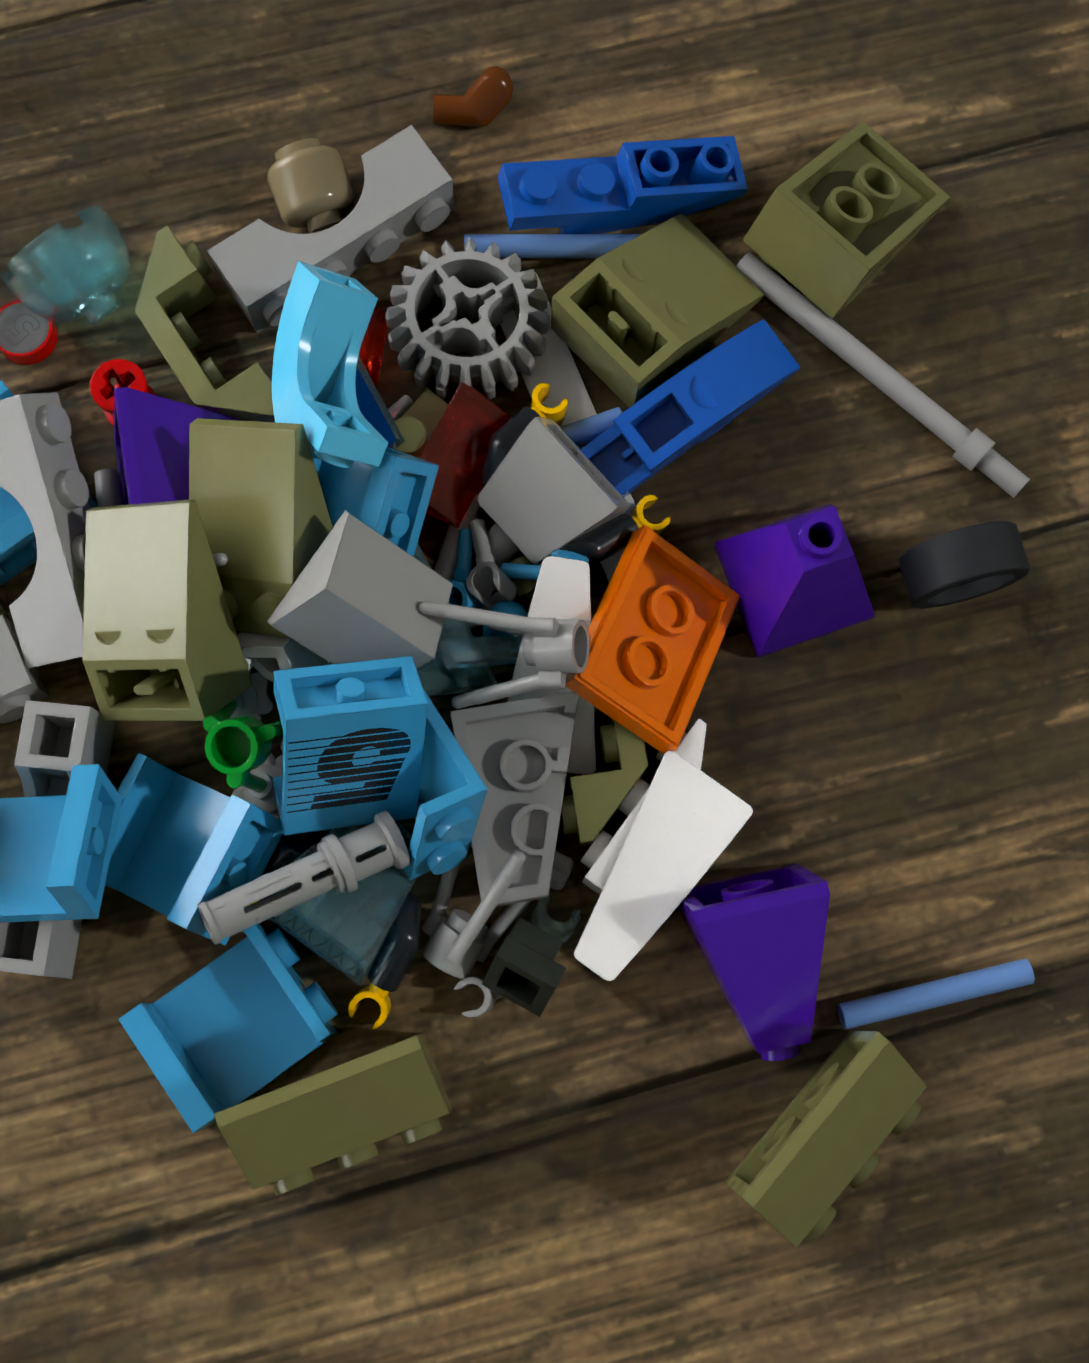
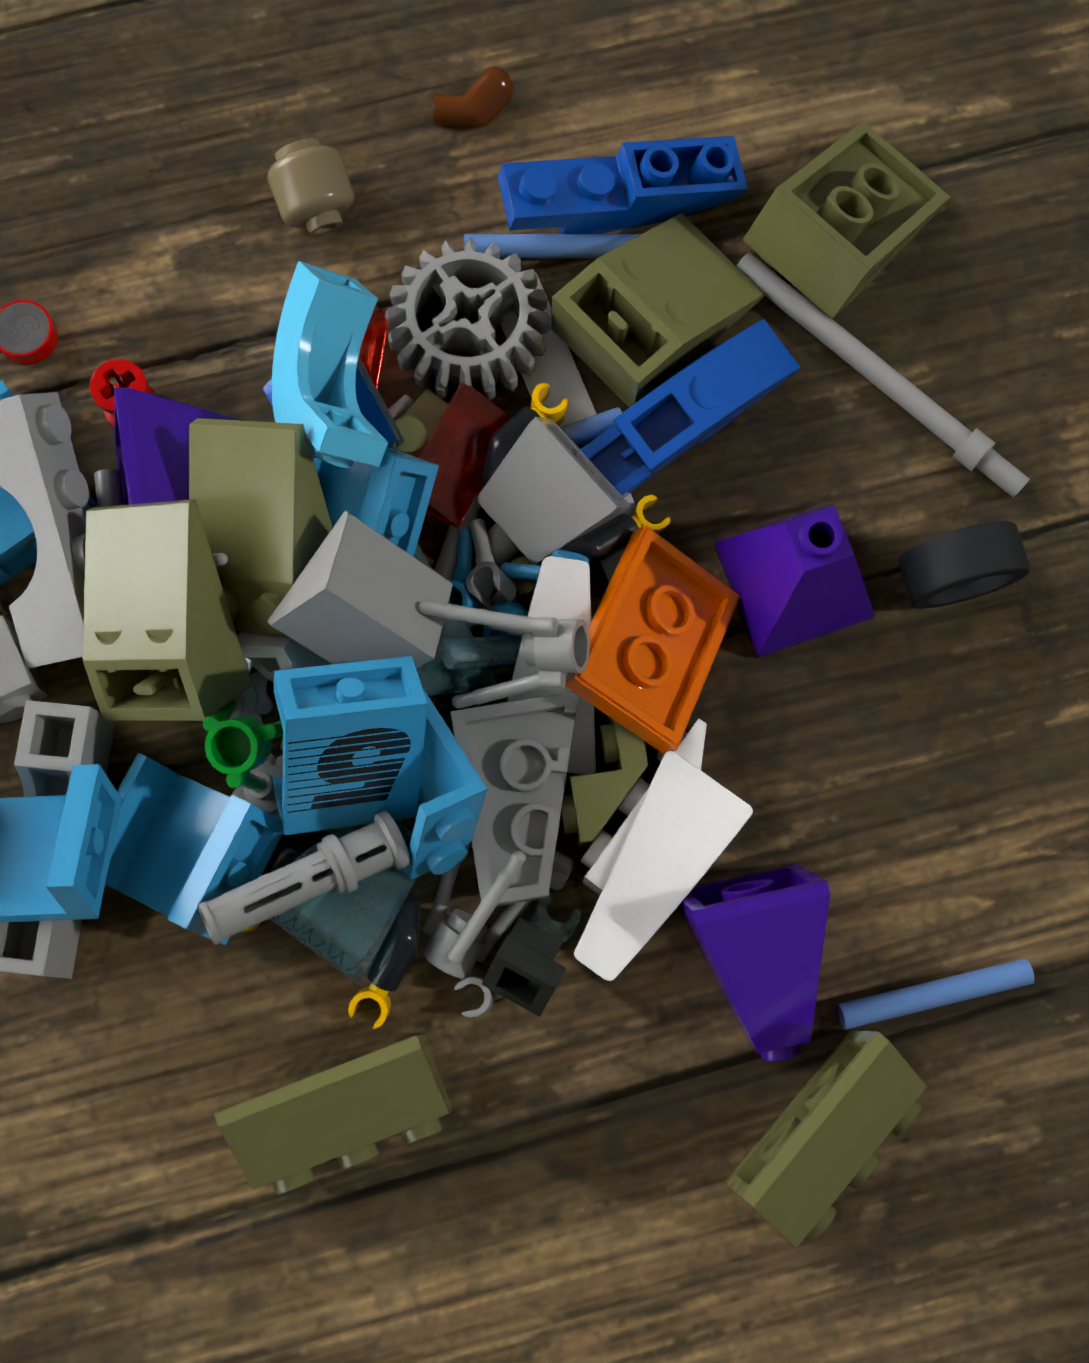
clear light blue cylinder [1,205,131,325] -> none
dark azure panel [118,924,338,1133] -> none
olive slope [135,226,275,422] -> none
light grey arch [207,125,455,333] -> none

